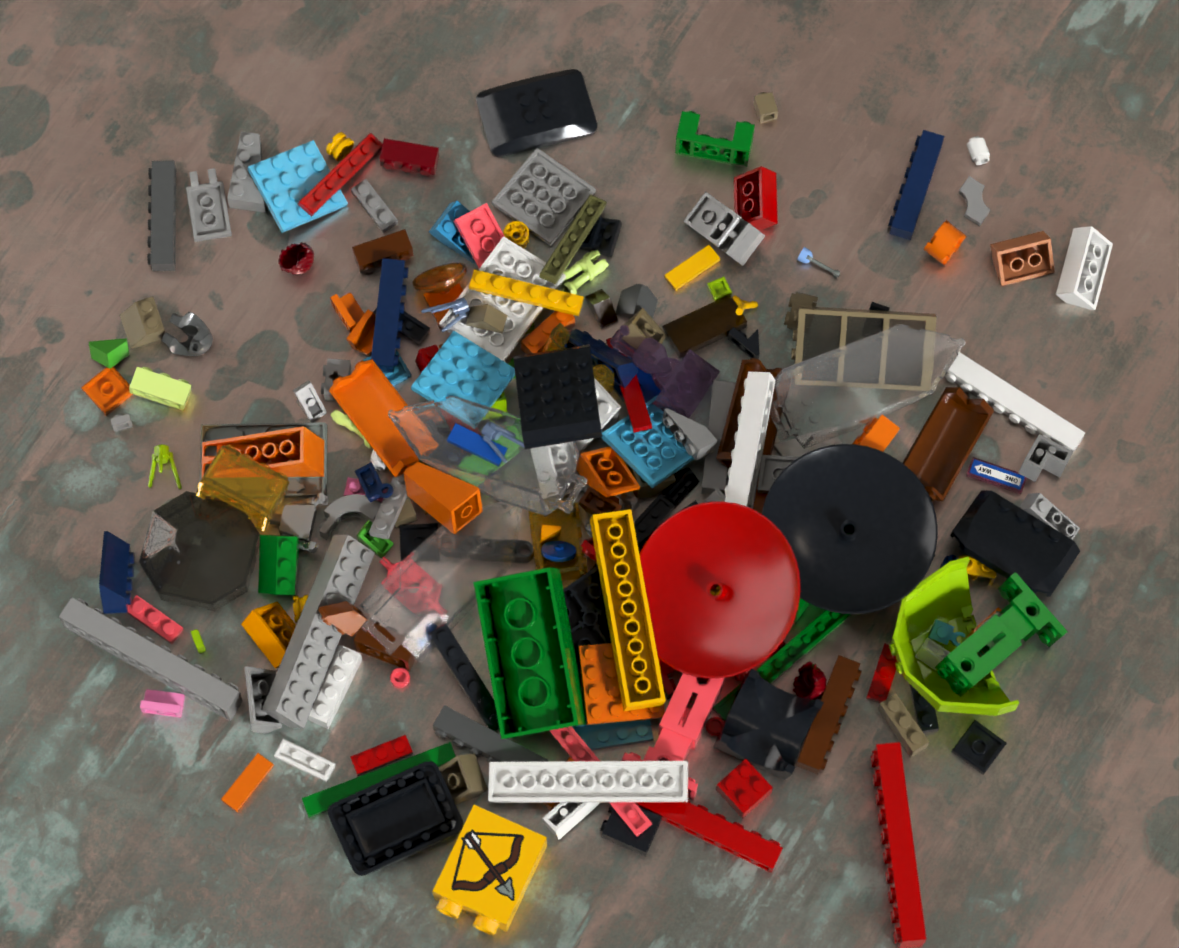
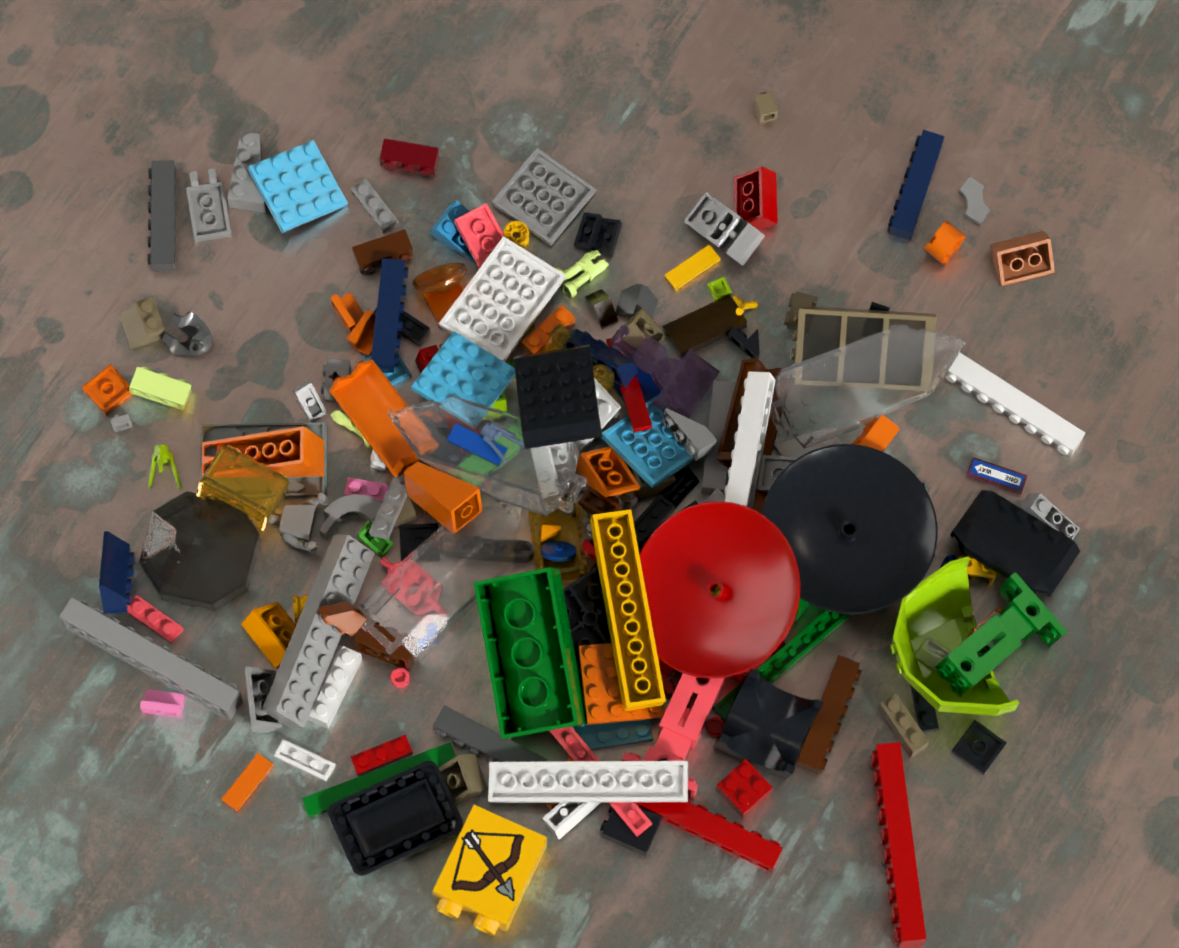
bright green slope [89,338,129,369] -> none
lime tile [190,629,206,654] -> none
green slope [258,535,299,595] -> none
dark red hair [278,242,314,275] -> none
red tile [298,132,383,217] -> none
yellow wheel [326,132,354,162] -> none
dark blue hinge [355,462,394,503] -> none
sand blue plant [421,297,470,332] -> none
black plate [428,623,499,731] -> none
dark tan slope [466,304,507,334] -> none
yellow plate [469,269,584,316] -> none
black wedge [476,69,597,157] -> none
olive tile [539,194,607,285] -> none
green plate [675,111,755,167] -> none
dark red hair [792,661,827,699] -> none
hinge [797,247,840,277] -> none
red plate [866,643,897,703] -> none
reddish brown cylinder [903,387,994,502] -> none
medium azure plate [928,619,966,647] -> none
white brick [967,136,990,165] -> none
light grey brick [1018,434,1073,482] -> none
white slope [1056,226,1113,310] -> none

